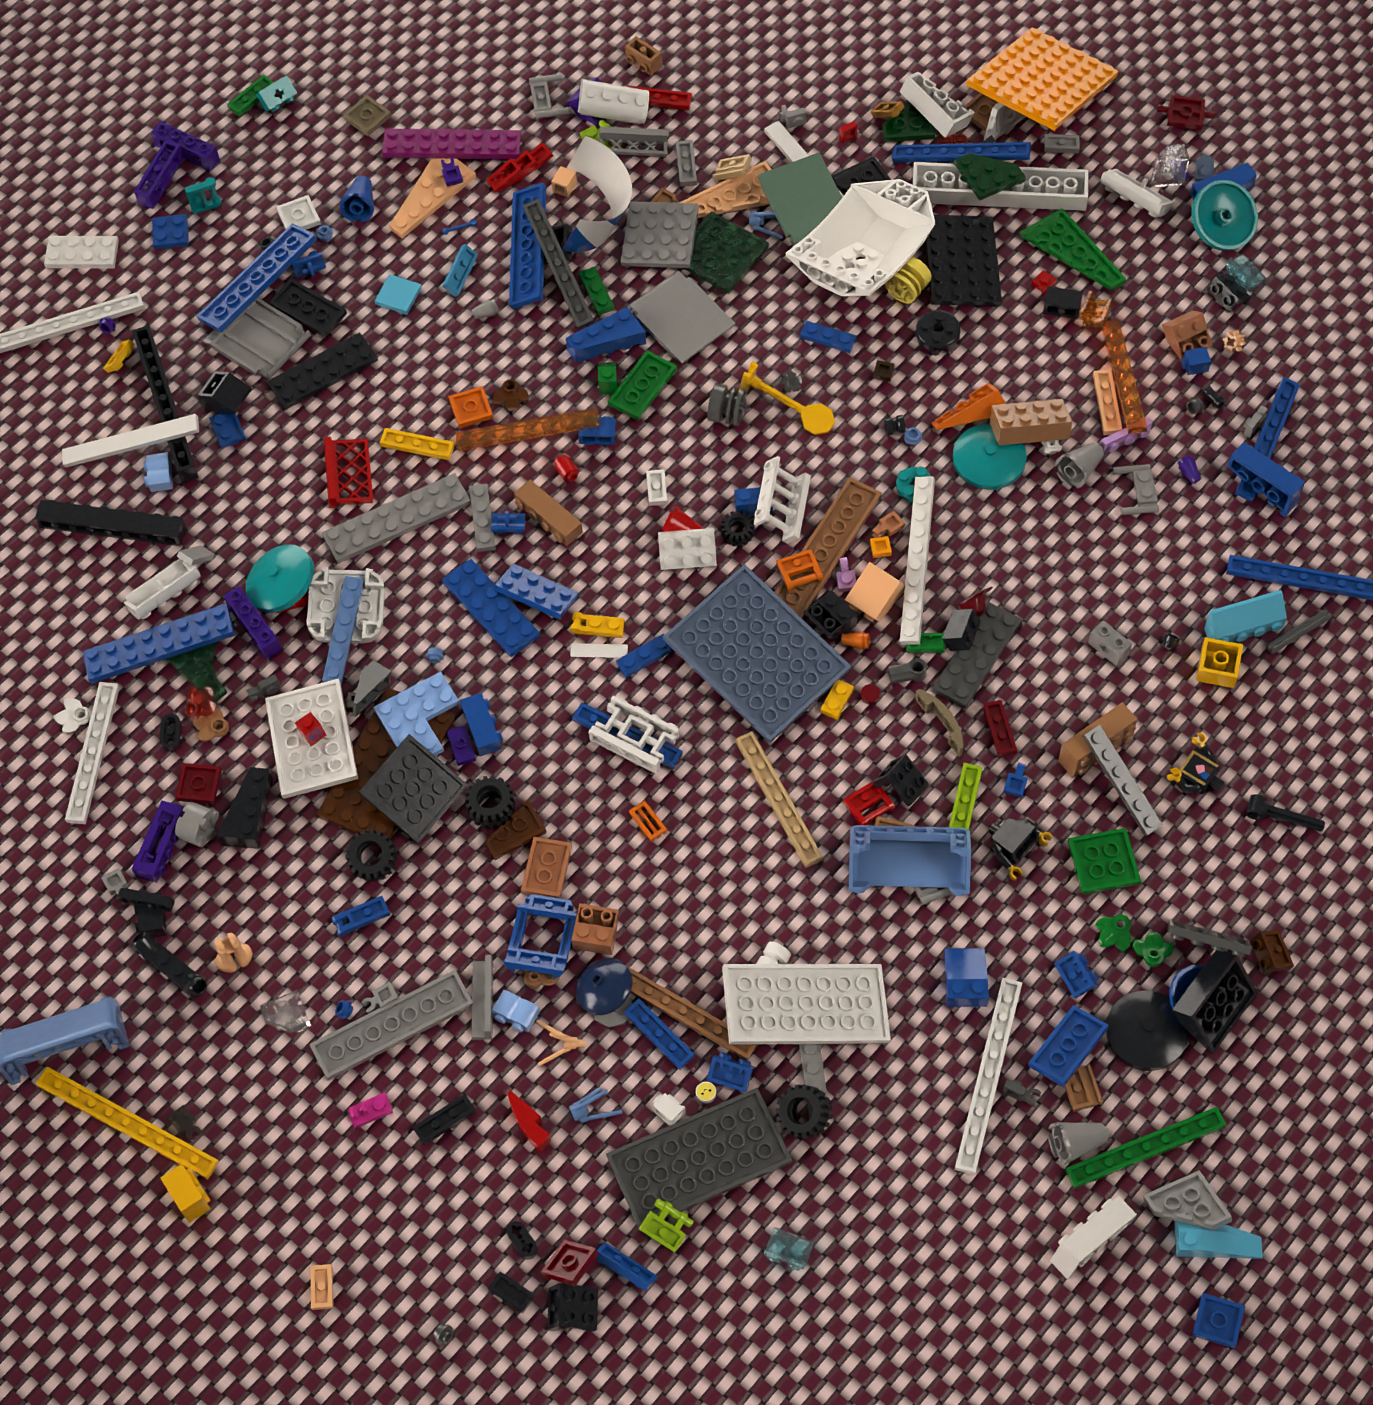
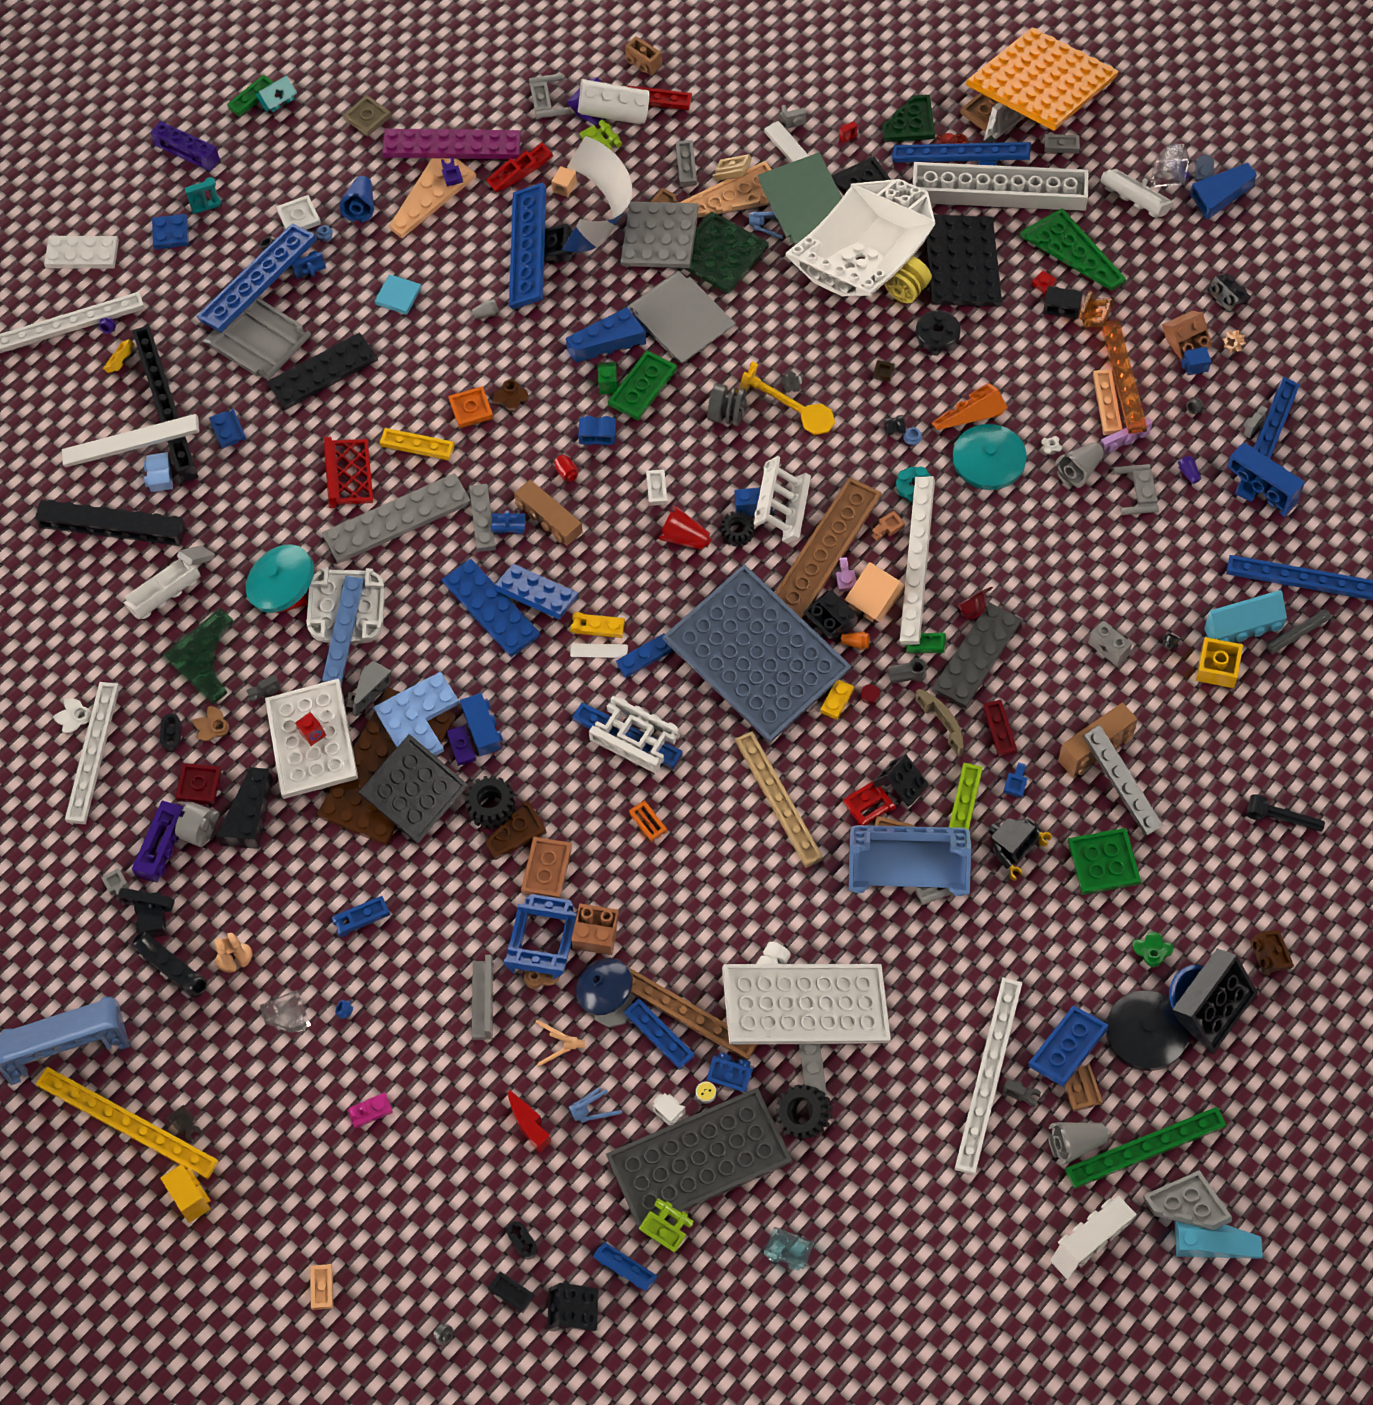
blue plate [83,603,235,684] -> none
dark purple brick [134,140,184,209] -> none
clear red plate [185,685,217,719] -> none
black slope [197,371,252,414] -> none
dark purple brick [223,586,282,659] -> none
black plate [269,278,347,338] -> none
light grey plate [309,970,473,1080] -> none
black tyre [345,829,398,882] -> none
light grey plate [362,981,399,1014] -> none
black plate [412,1094,477,1146] -> none
medium blue plate [425,648,444,663] -> none
blue hinge [442,219,477,235] -> none
dark azure plate [442,244,478,297] -> none
clear orange tile [456,408,600,451] -> none
light blue brick [492,990,540,1032] -> none
dark grey plate [523,199,595,329] -> none
dark red plate [541,1240,599,1286] -> none
green plate [578,266,614,316] -> none
light grey fence [599,127,669,157] -> none
white plate [658,528,717,570] -> none
orange plate [776,549,823,591] -> none
blue plate [800,320,856,353] -> none
pearl gold plate [870,101,904,118] -> none
light orange plate [870,536,892,558] -> none
white wedge [899,72,975,138] -> none
black brick [942,609,981,651] -> none
blue slope [944,948,989,1007] -> none
dark green plate [954,153,1026,201] -> none
medium nougat brick [990,399,1072,445] -> none
blue bracket [1054,951,1099,999] -> none
green plate [1095,914,1132,952] -> none
dark red plate [1157,95,1216,130] -> none
black torso [1167,732,1225,794] -> none
dark grey plate [1167,919,1252,957] -> none
teal dish [1191,180,1258,251] -> none
blue plate [1192,1293,1245,1349] -> none
black pin [1202,386,1225,409] -> none
clear light blue bracket [1226,254,1266,292] -> none

